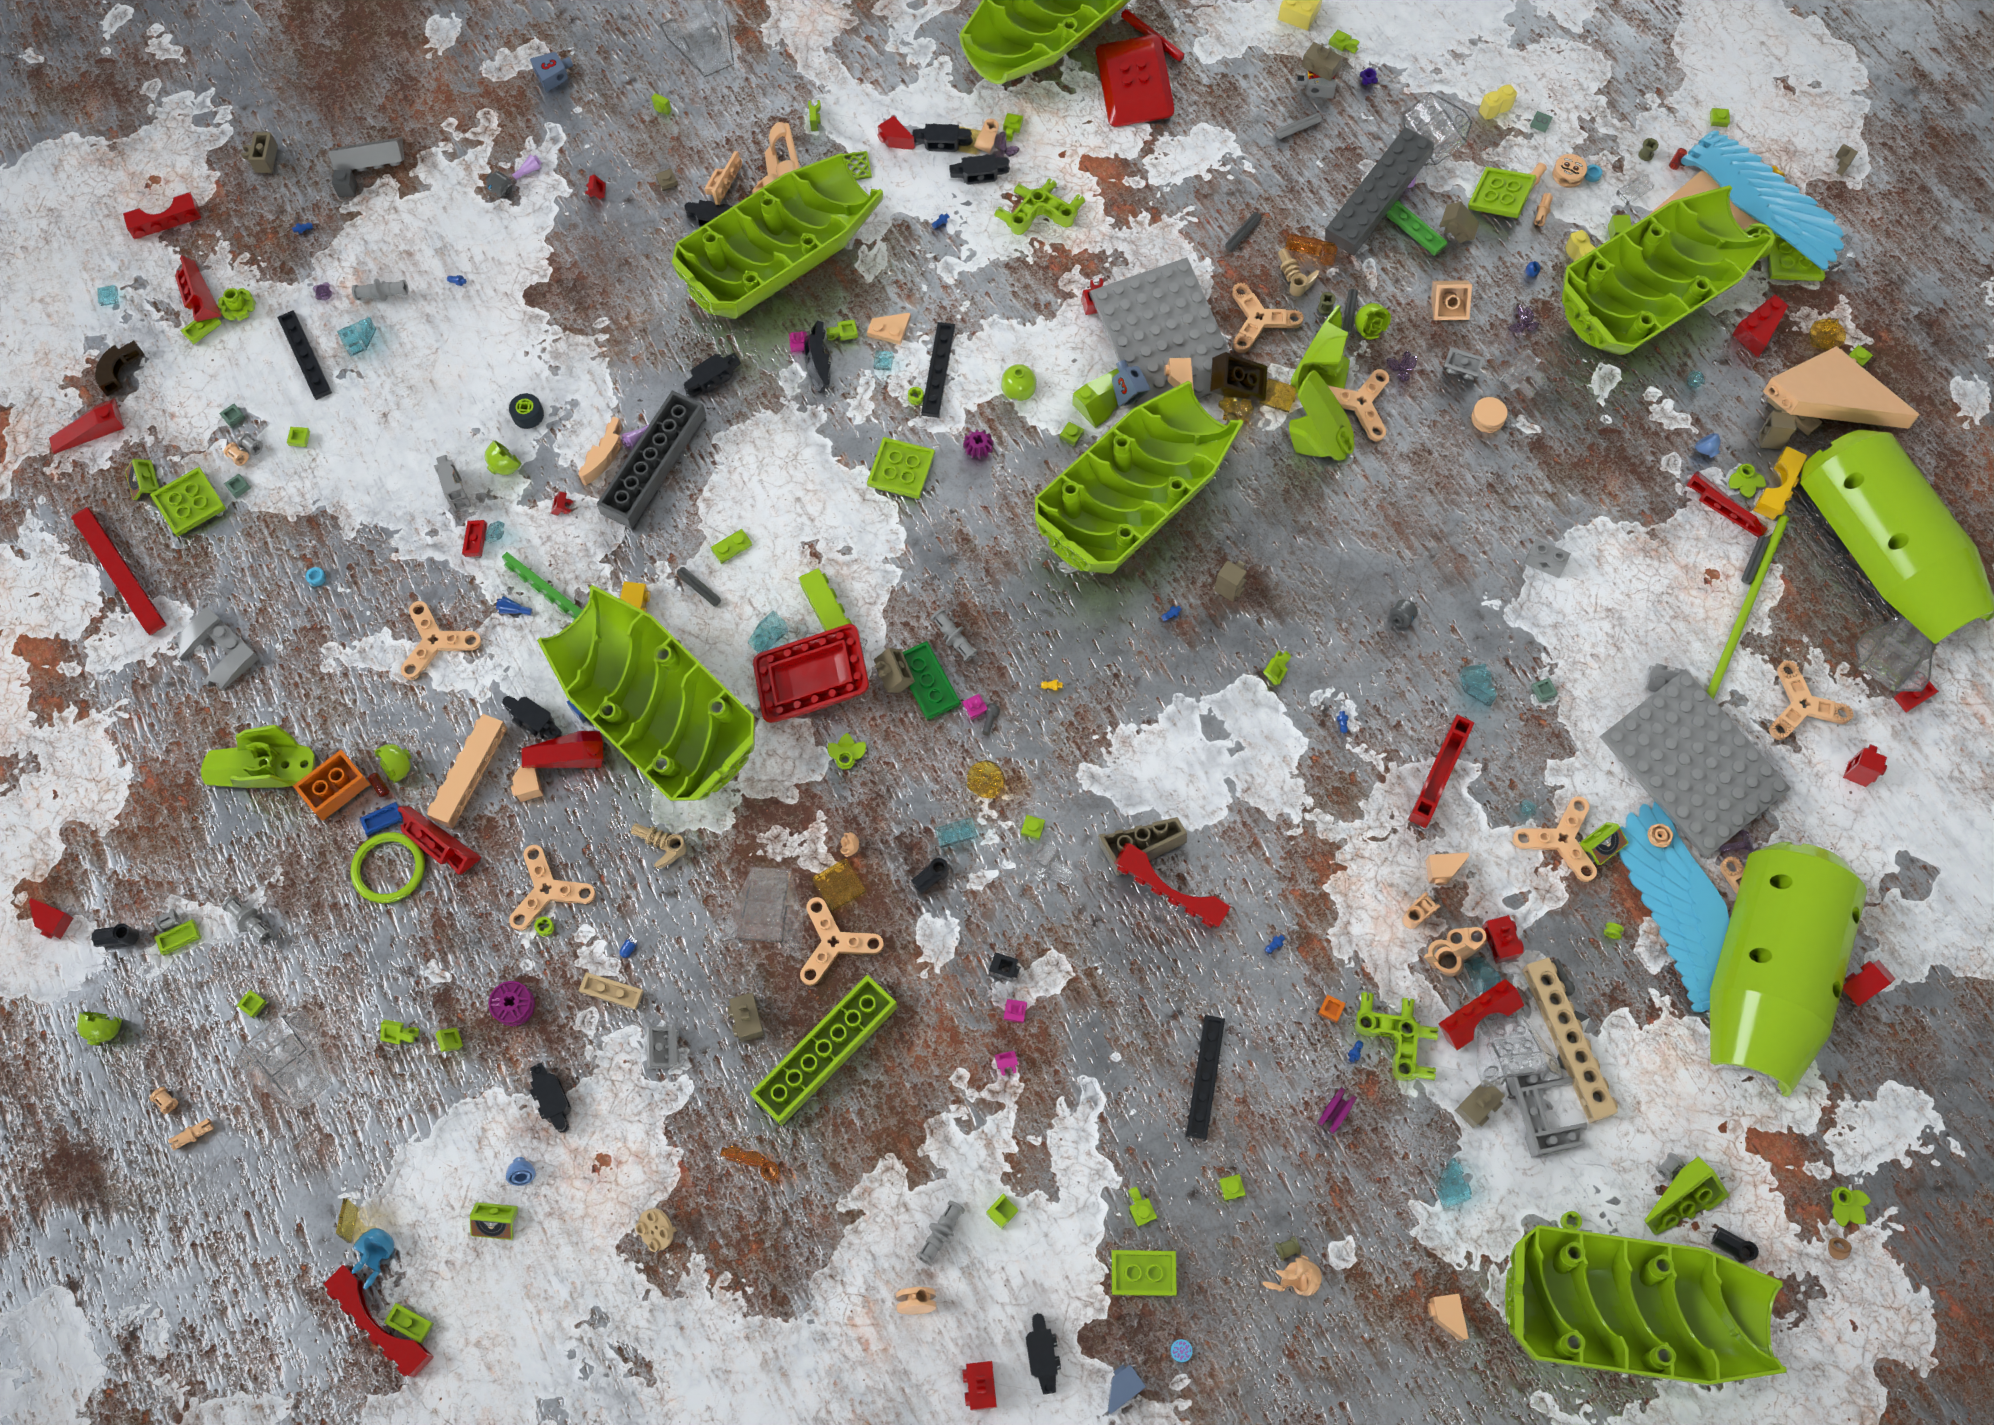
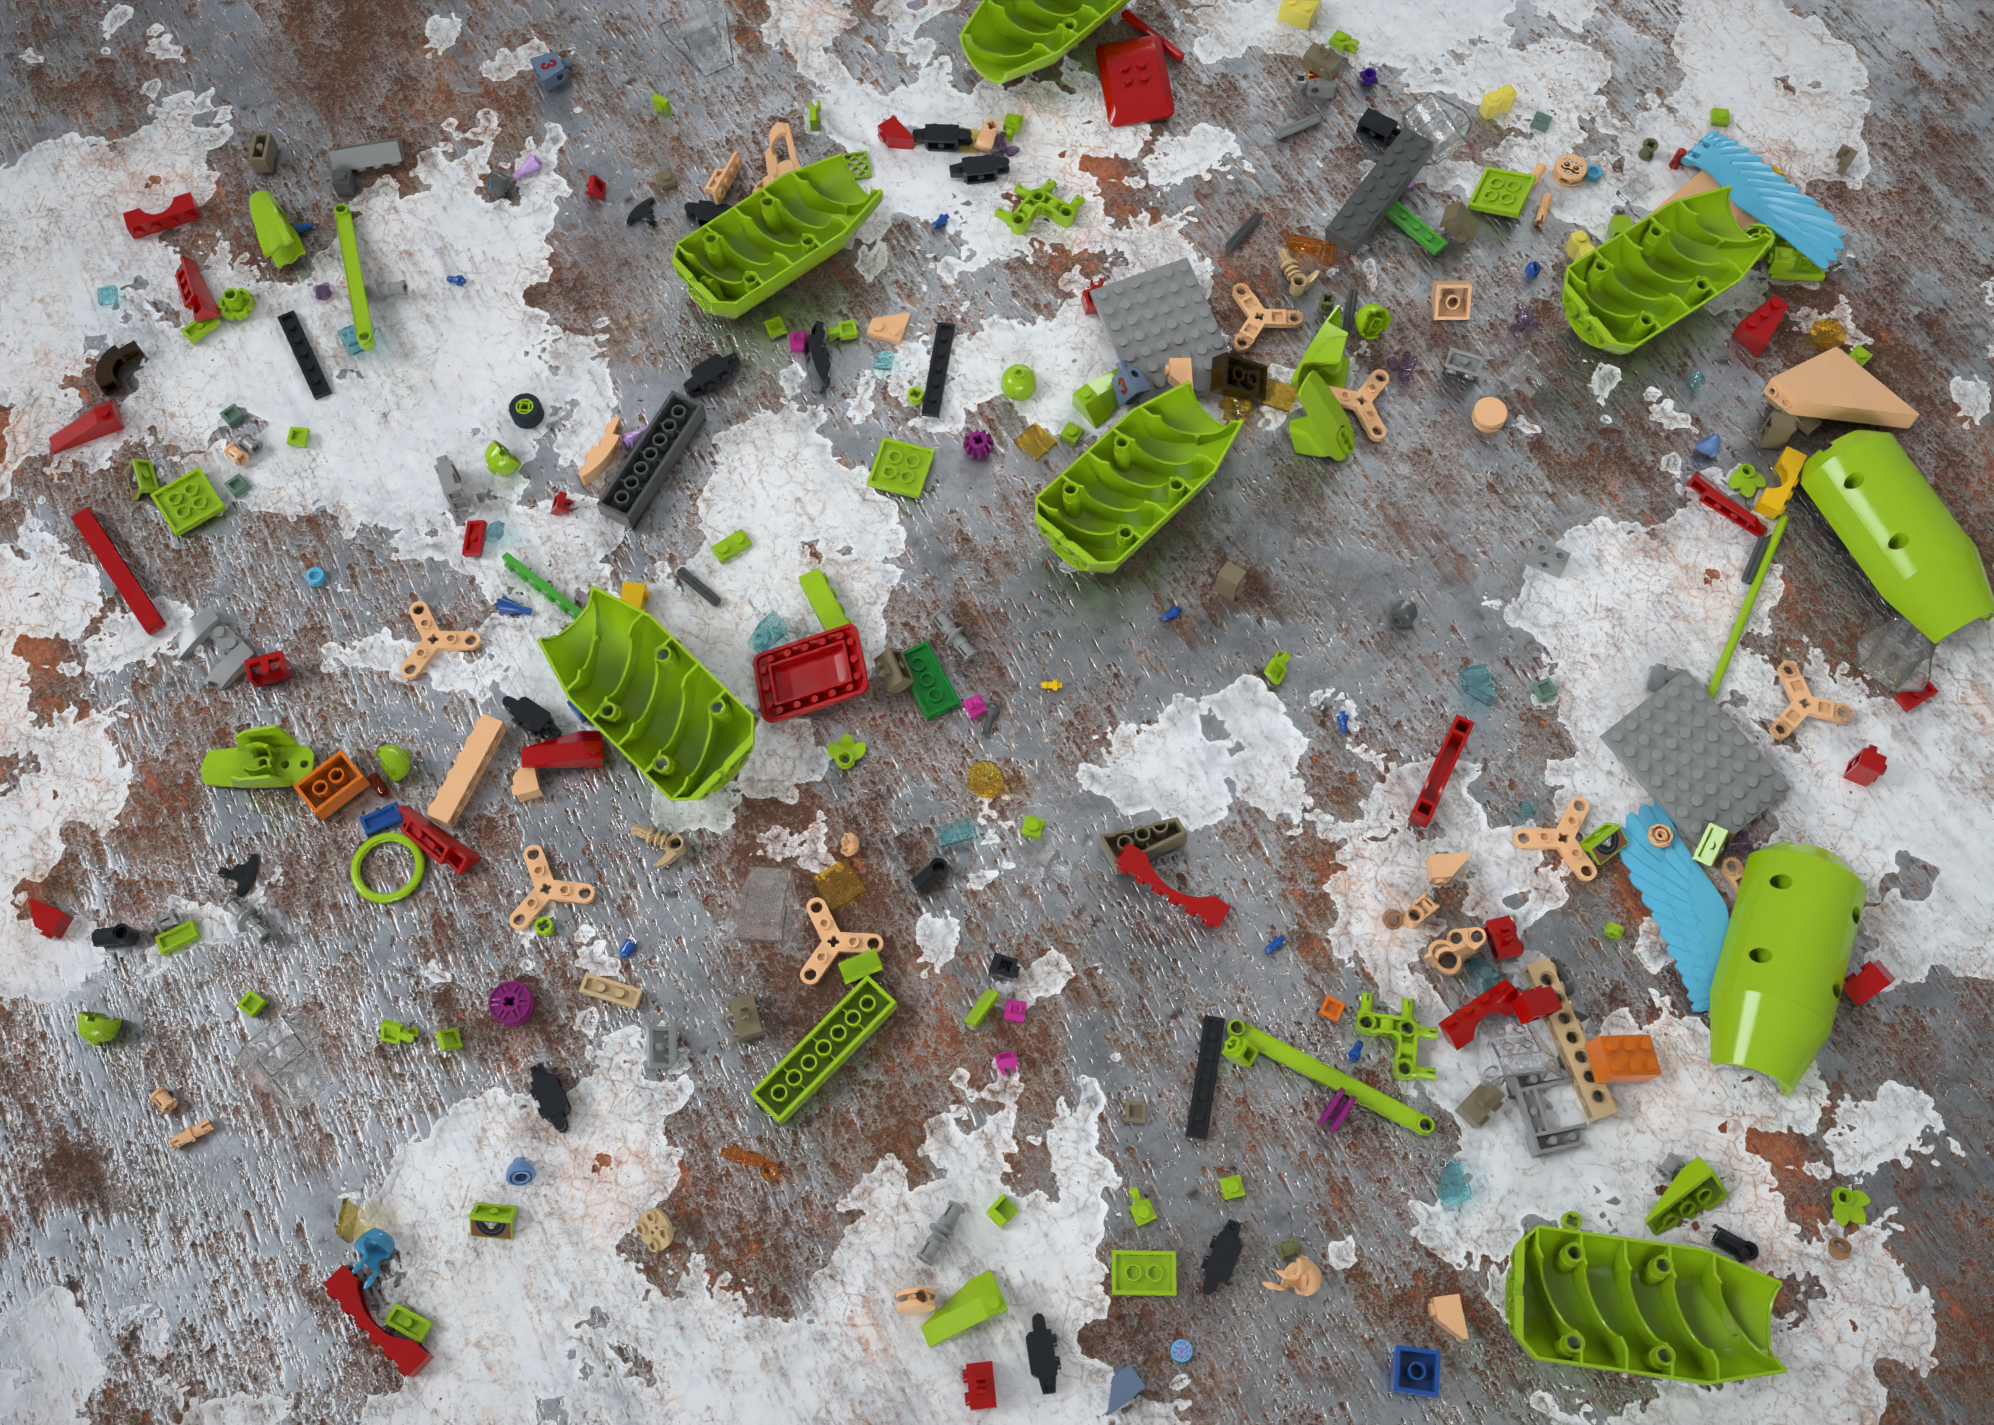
none -> black piece [218,854,258,897]
none -> red window [244,650,293,688]
none -> lime piece [249,190,306,269]
none -> lime piece [334,203,375,351]
none -> black piece [626,197,657,227]
none -> lime plate [699,275,725,301]
none -> lime plate [763,316,787,339]
none -> lime panel [838,948,883,985]
none -> lime wedge [921,1270,1008,1347]
none -> lime slope [964,989,999,1030]
none -> clear yellow piece [1014,422,1057,462]
none -> dark tan plate [1125,1100,1146,1124]
none -> black hinge [1201,1219,1242,1294]
none -> lime brick [1221,1035,1260,1068]
none -> lime piece [1226,1019,1435,1136]
none -> black brick [1356,107,1402,147]
none -> medium nougat piece [1382,909,1404,930]
none -> blue brick [1389,1345,1441,1398]
none -> red brick [1510,985,1563,1025]
none -> orange brick [1585,1034,1662,1084]
none -> panel [1692,823,1734,869]
none -> lime brick [1766,246,1796,276]

